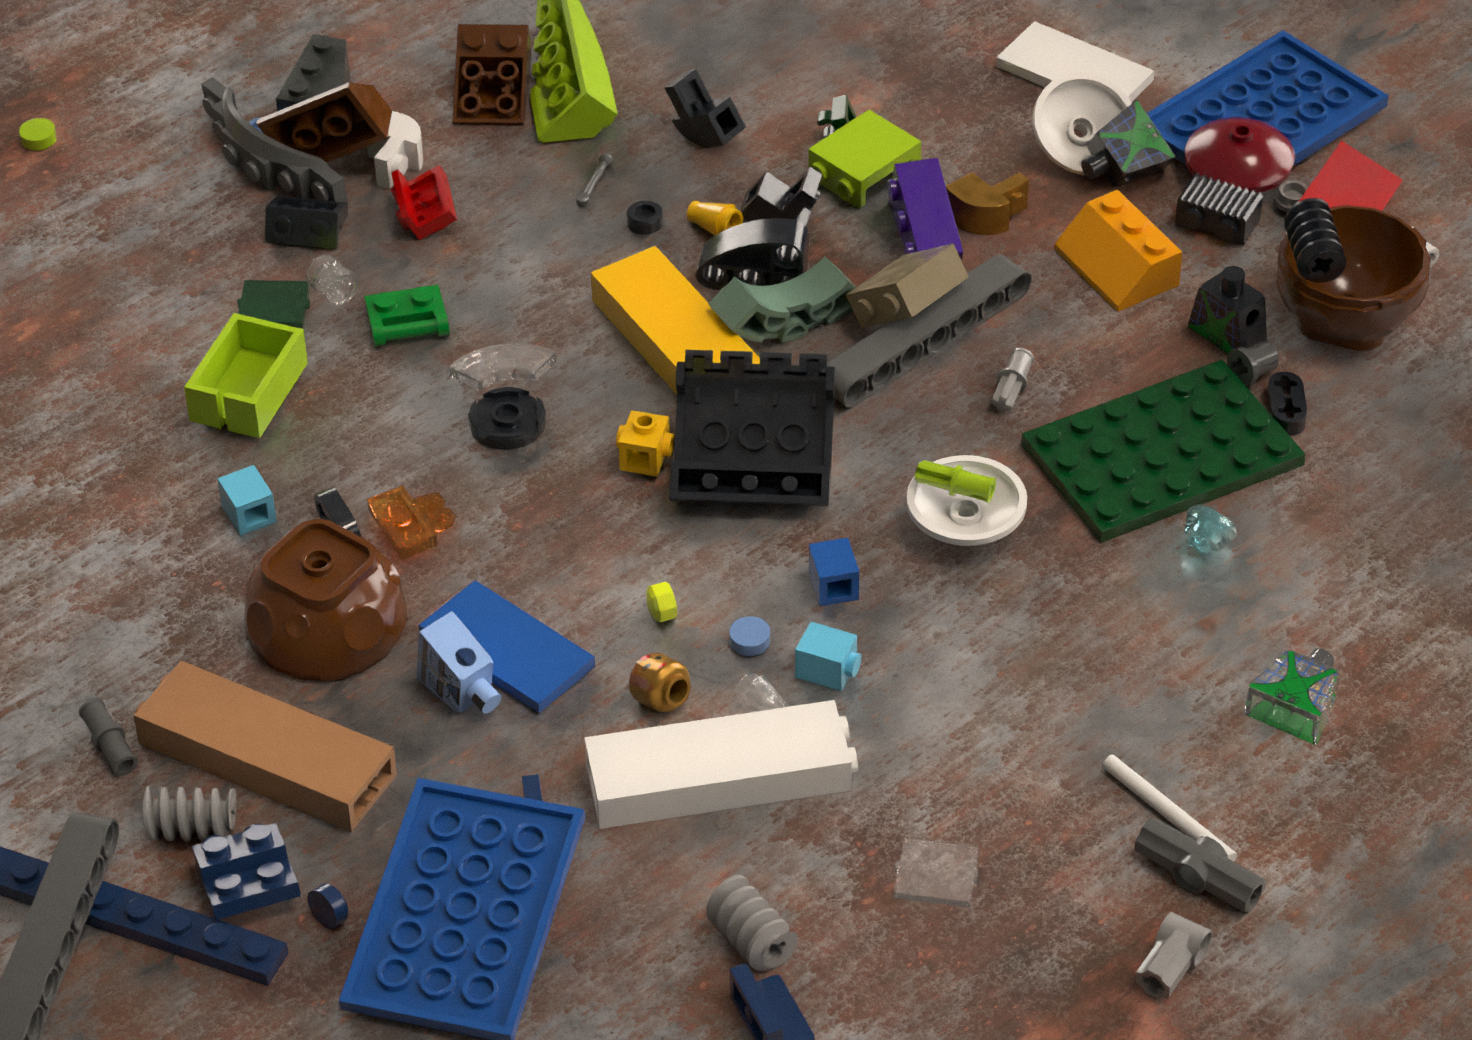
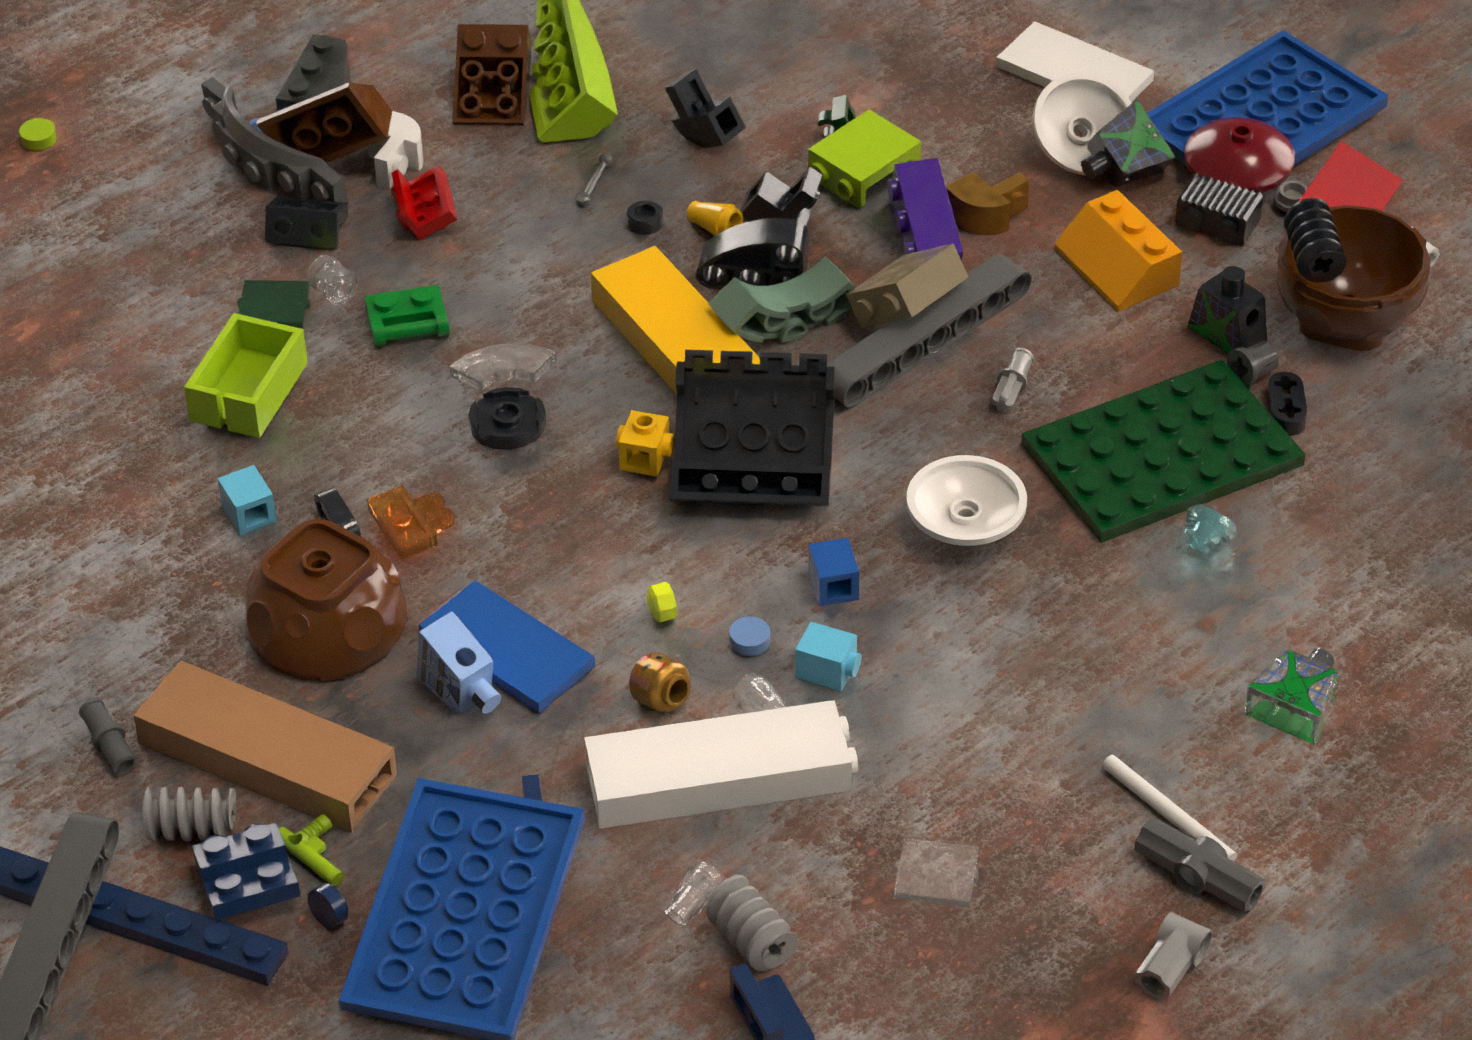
lime axle [915,460,996,503] -> none
none -> lime hose [279,814,344,887]
none -> clear cone [665,861,725,927]

